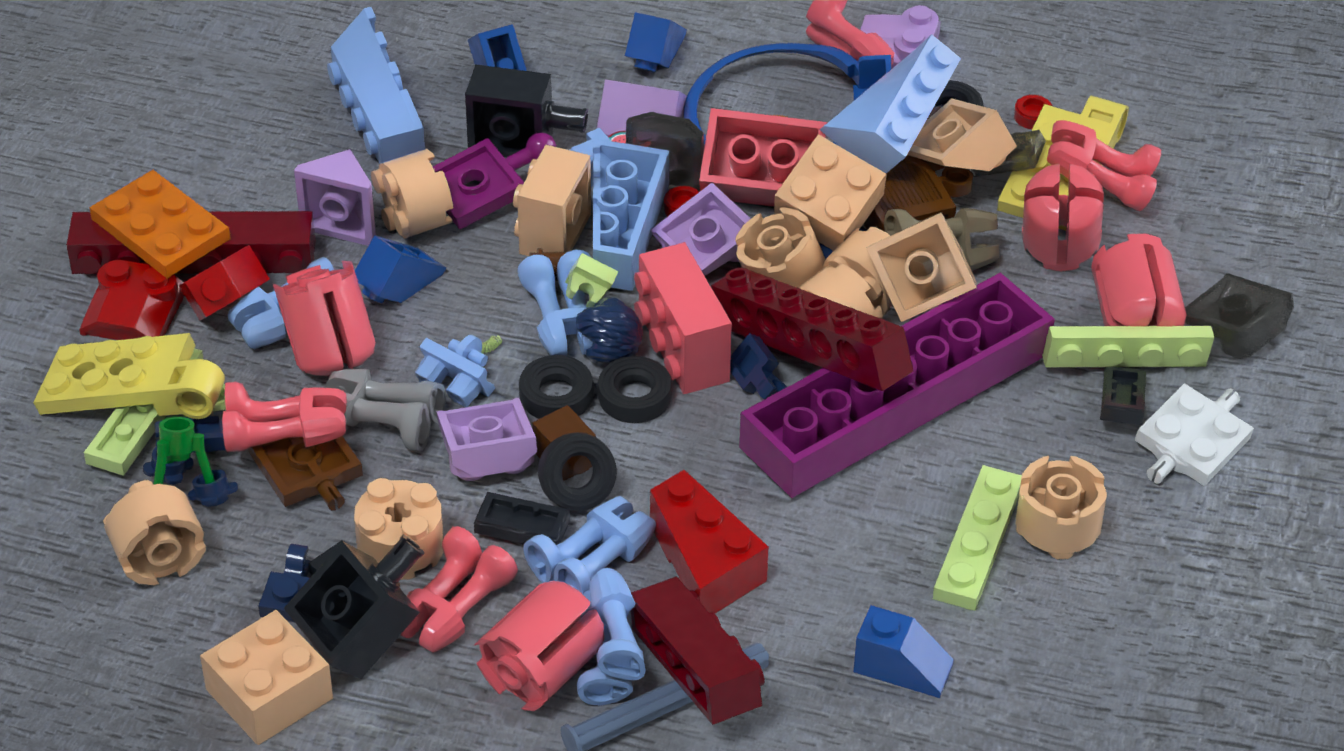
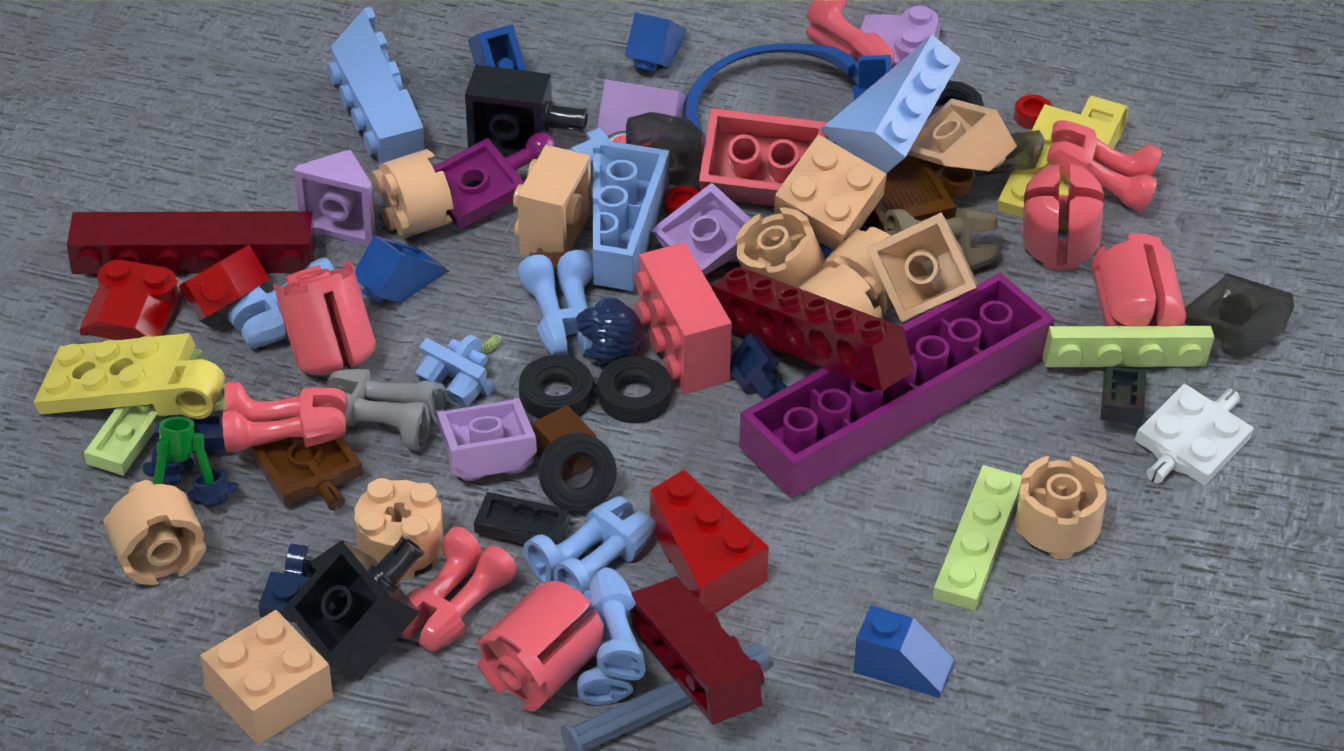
orange plate [89,170,230,278] -> none
yellowish green tile [565,253,618,308] -> none

